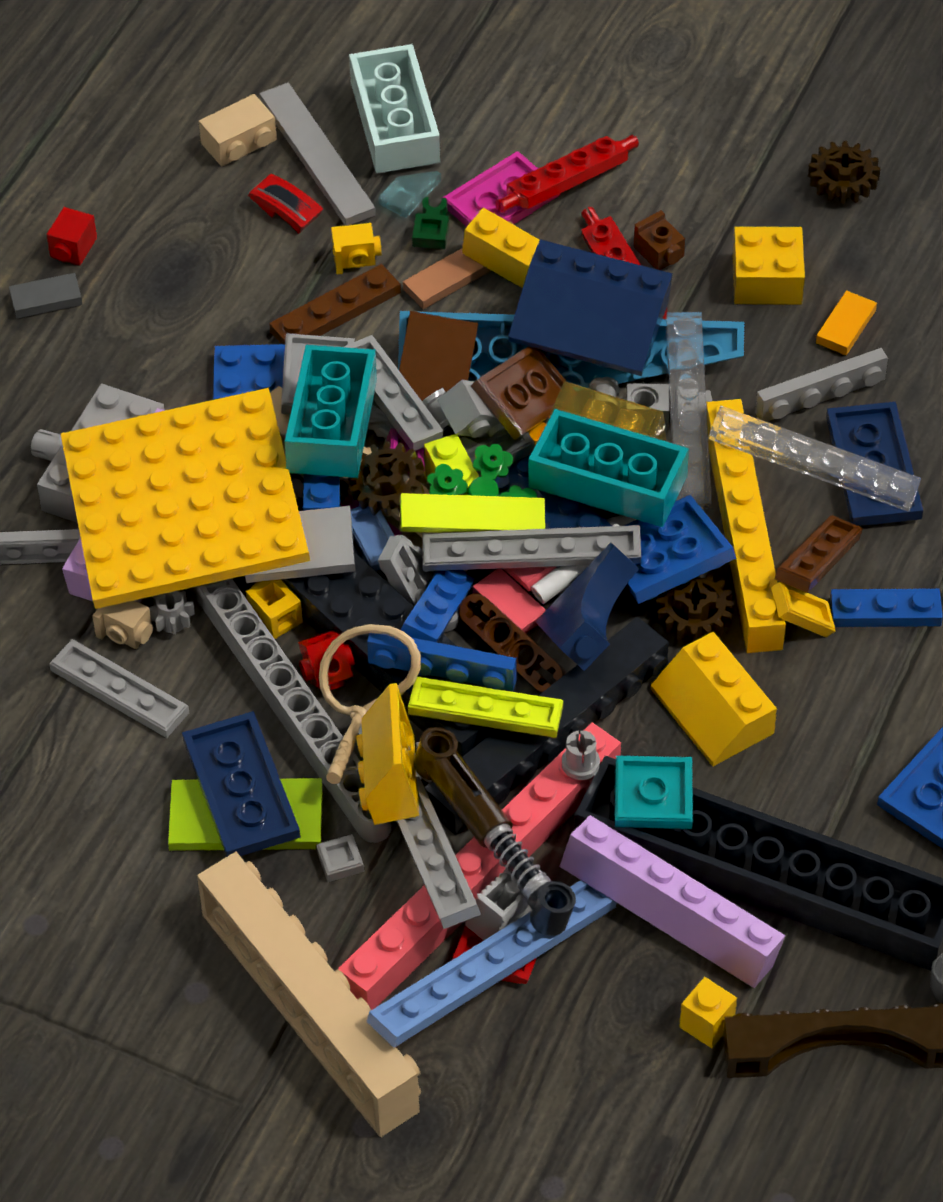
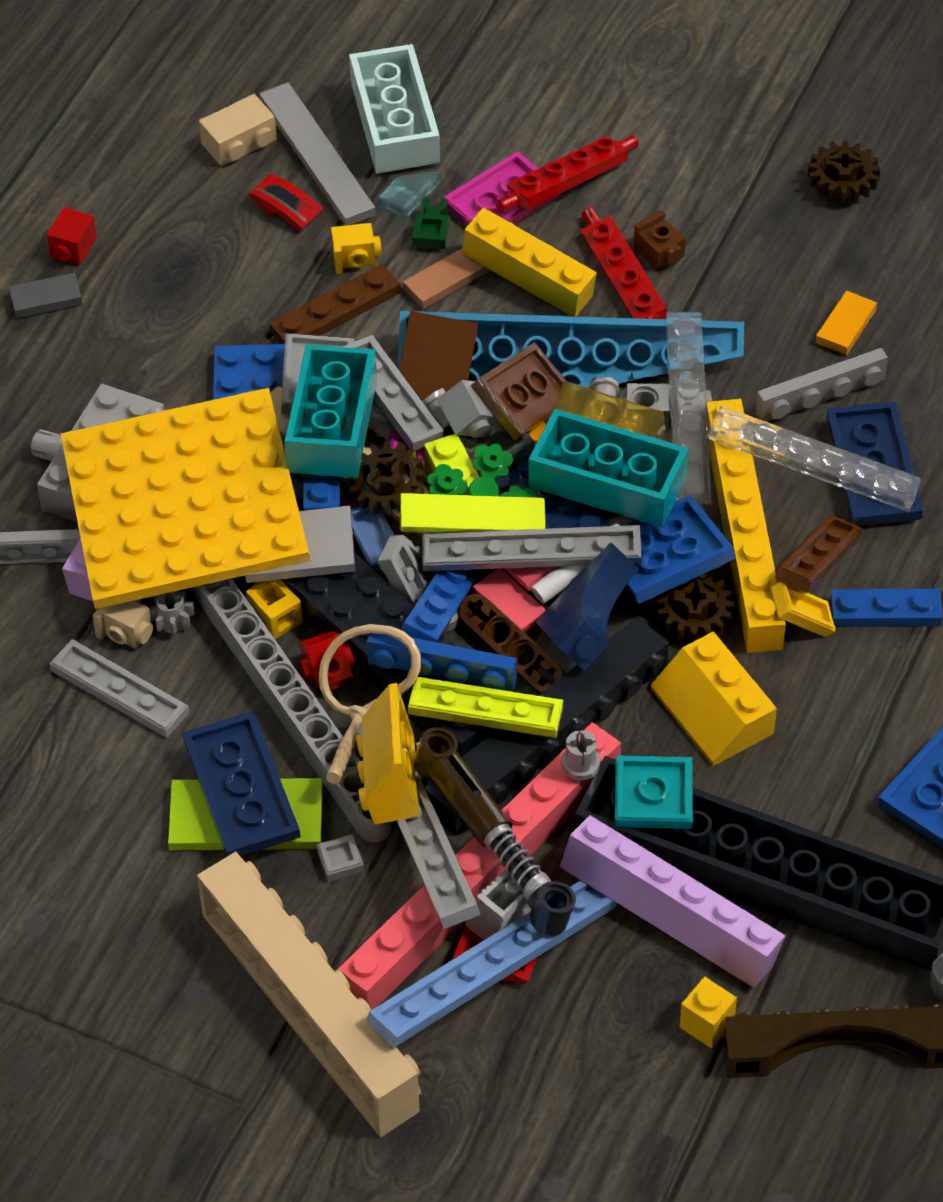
dark blue slope [508,239,673,376] -> none
yellow brick [733,227,805,305] -> none

